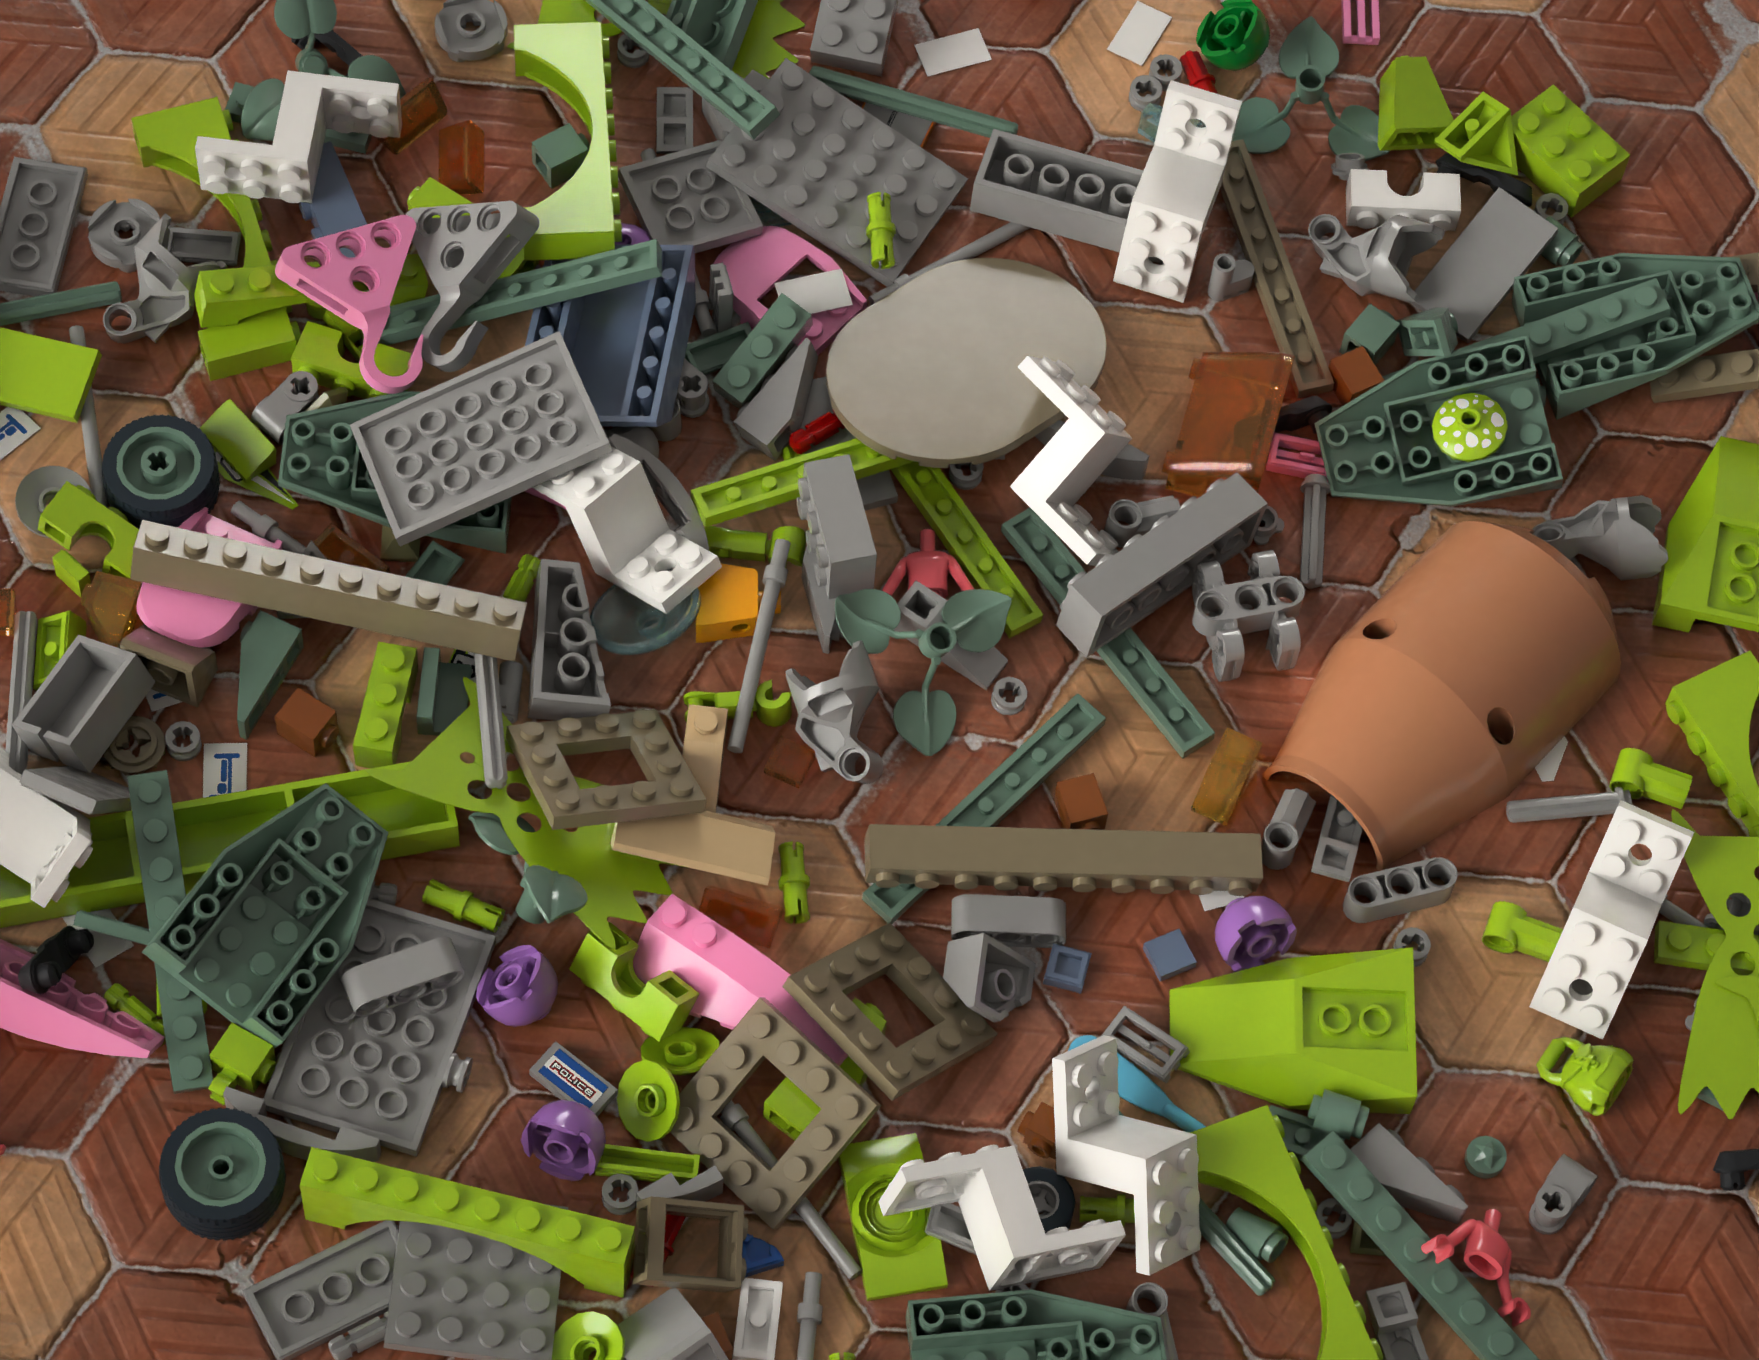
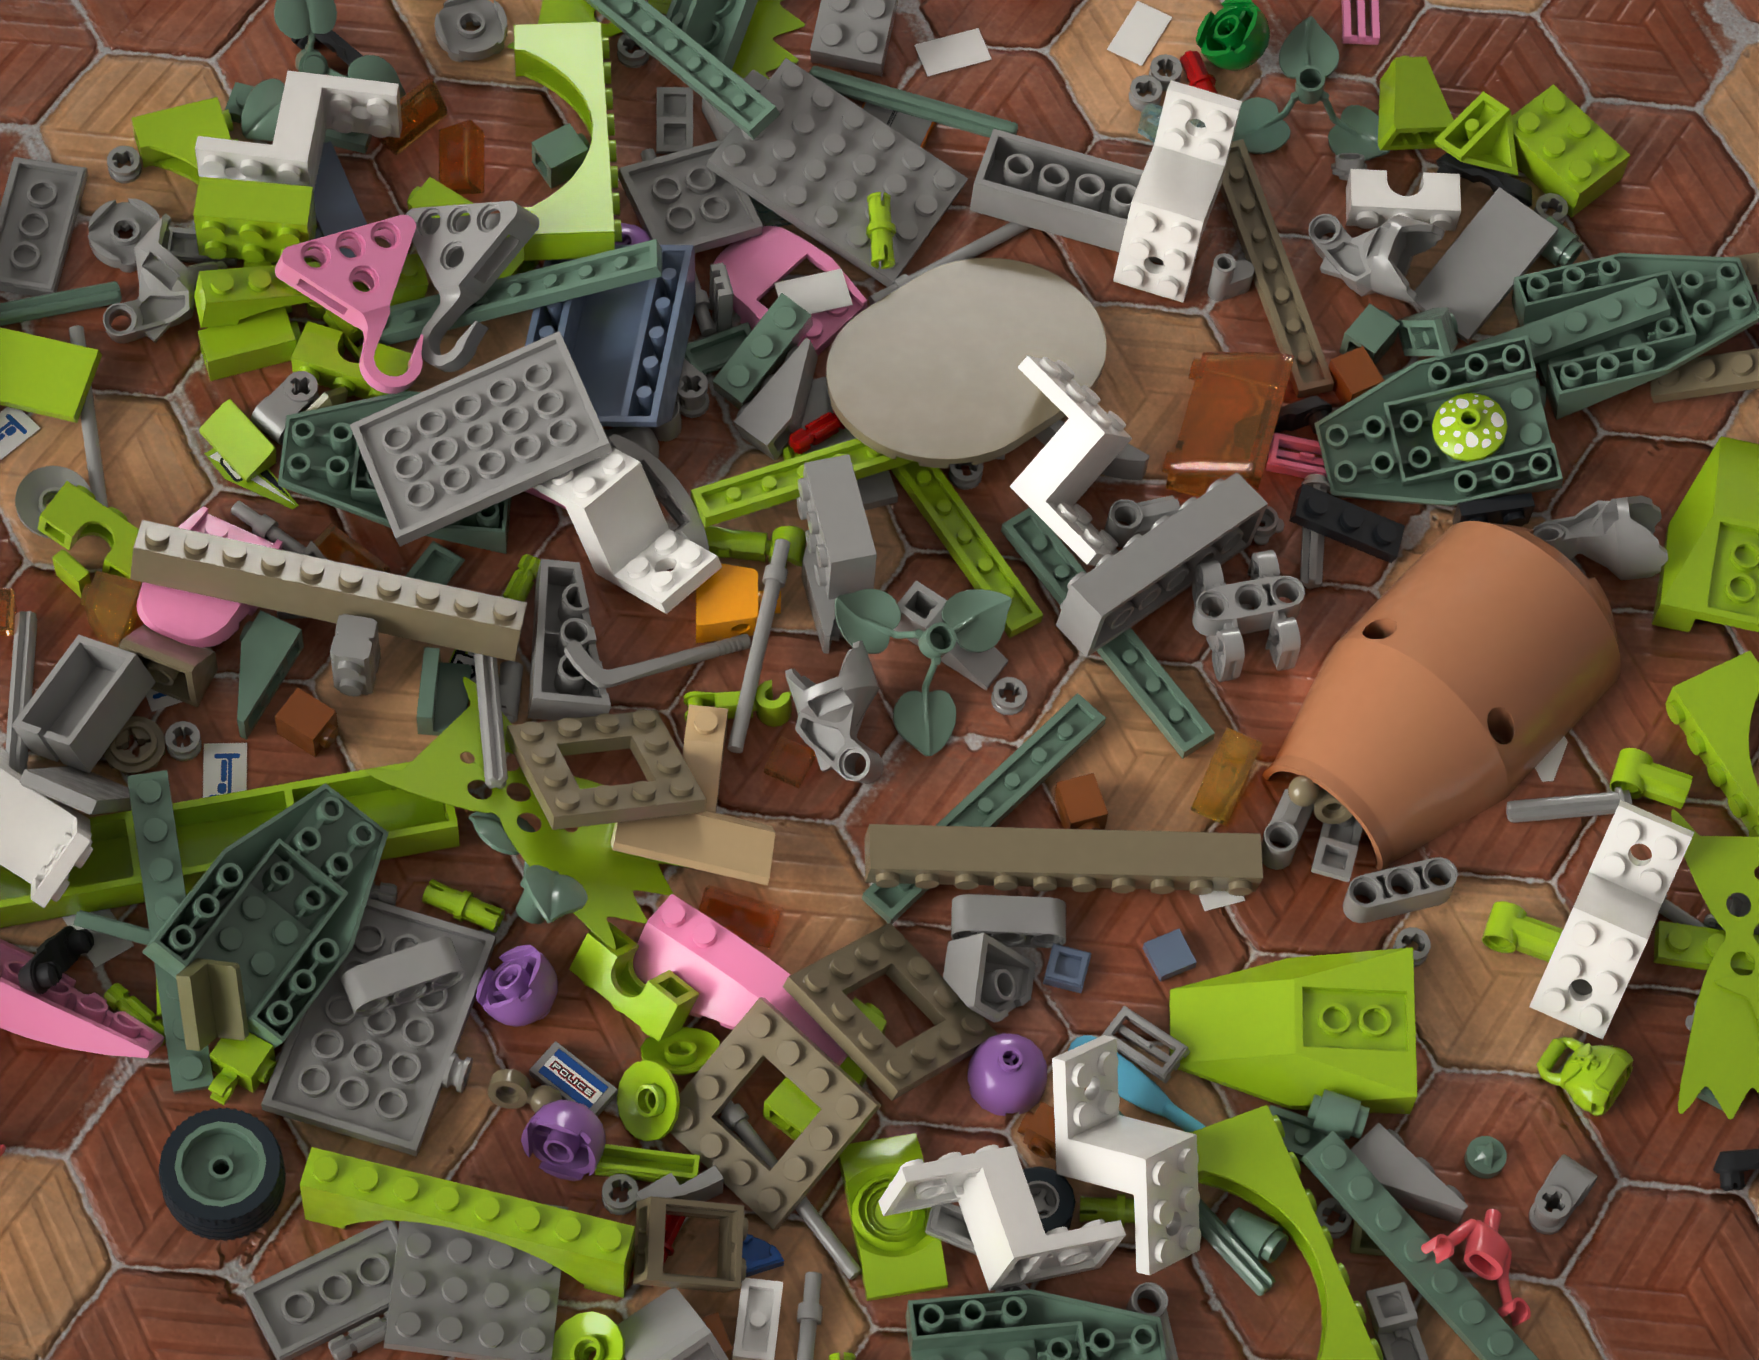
lime slope [33,610,87,691] -> none
wheel [102,414,220,529] -> none
light grey slope [223,1086,381,1162] -> none
lime arch [353,641,418,768] -> none
olive slope [380,525,420,562] -> none
clear light blue dish [590,569,701,655] -> none
lime pin [778,841,810,924] -> none
coral piece [882,529,974,599] -> none
medium lavender cylinder [1215,896,1297,972] -> none
none -> light grey bush [107,146,142,183]
none -> olive panel [176,958,249,1051]
none -> lime brick [193,177,317,263]
none -> light grey brick [330,614,381,697]
none -> dark tan plate [488,1069,562,1113]
none -> light grey piece [564,634,751,688]
none -> medium lavender cylinder [967,1033,1047,1116]
none -> dark tan plate [1288,775,1352,824]
none -> black plate [1289,484,1405,563]
none -> black plate [1452,493,1535,527]

